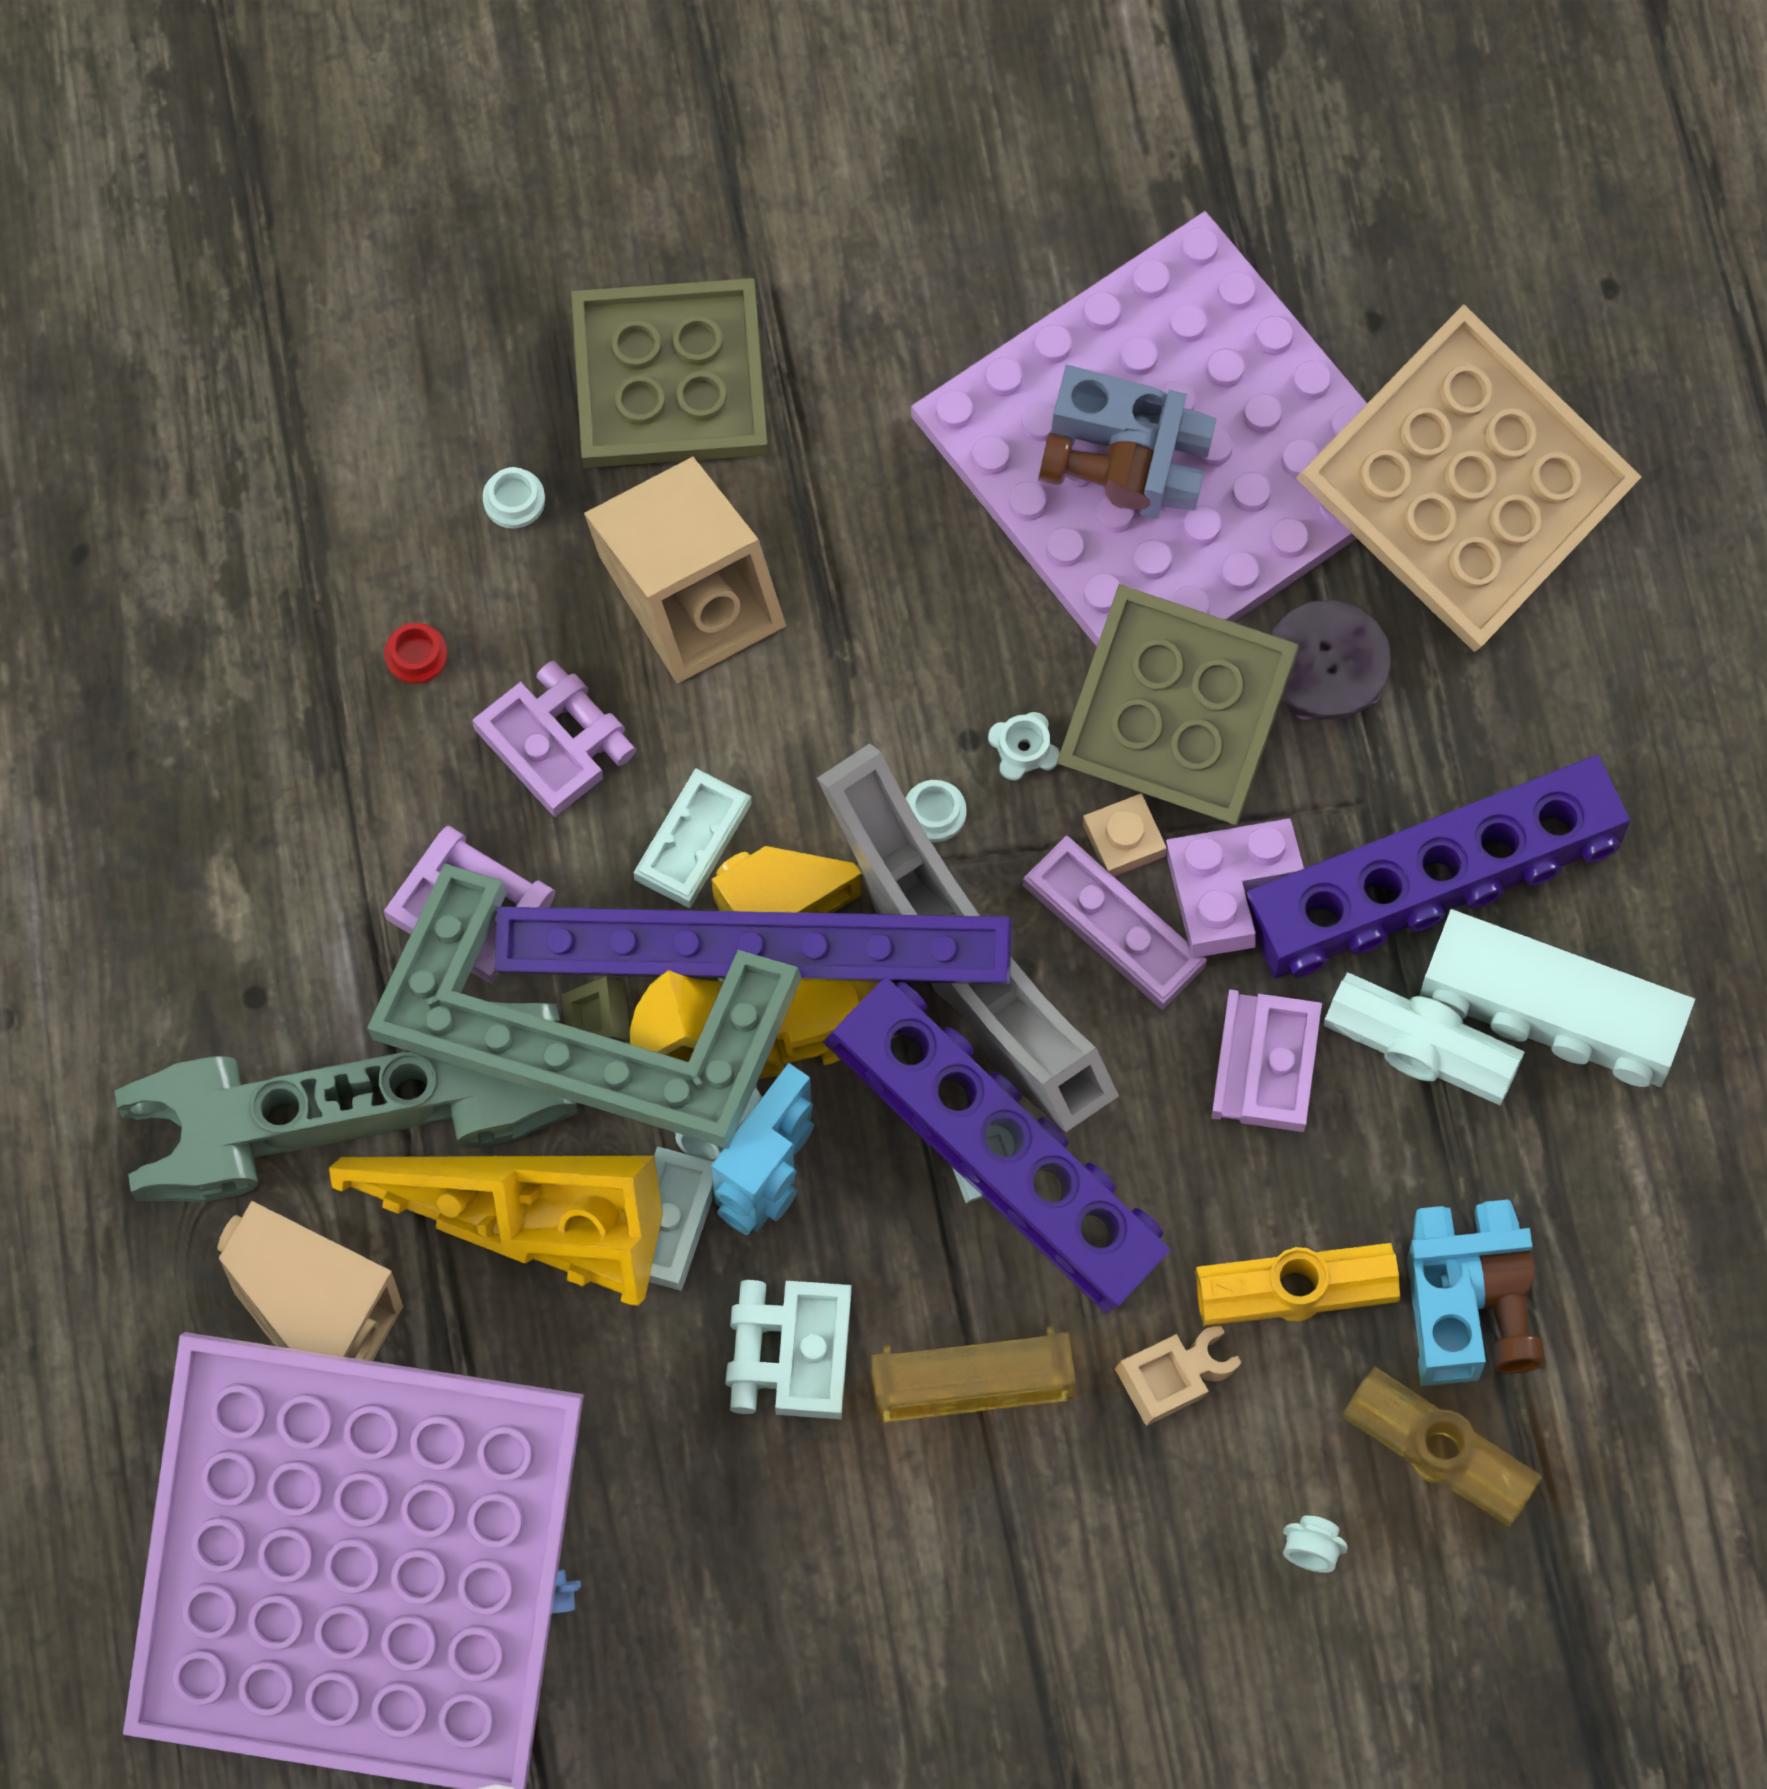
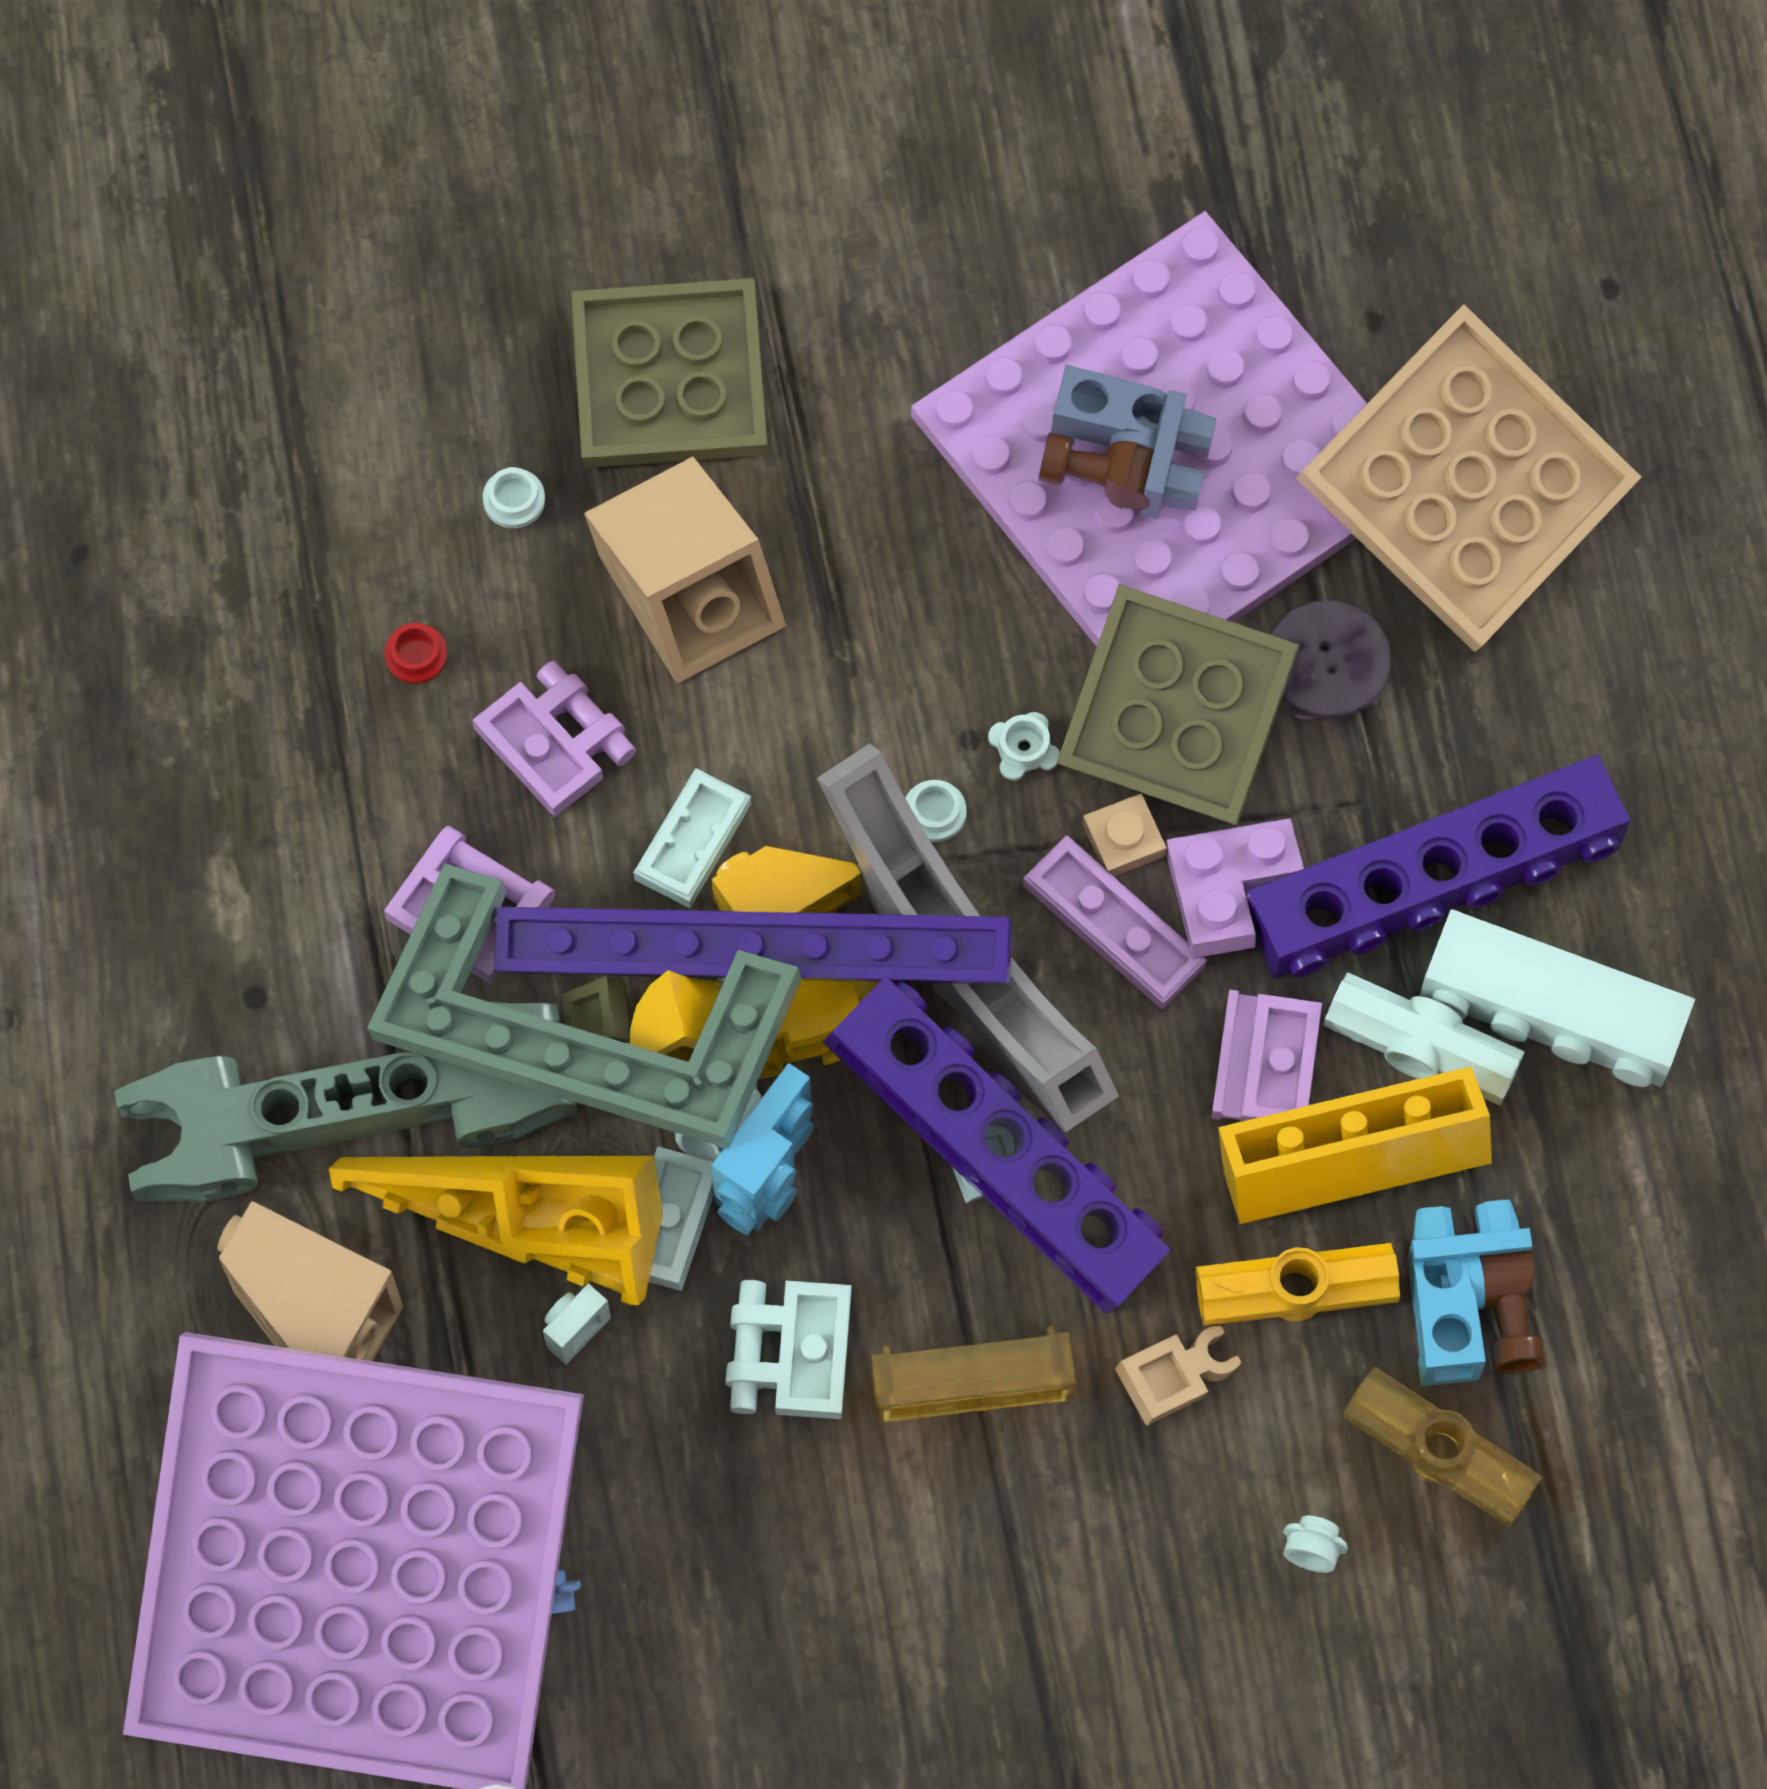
none -> light aqua plate [543,1283,611,1364]
none -> yellow brick [1218,1066,1492,1224]

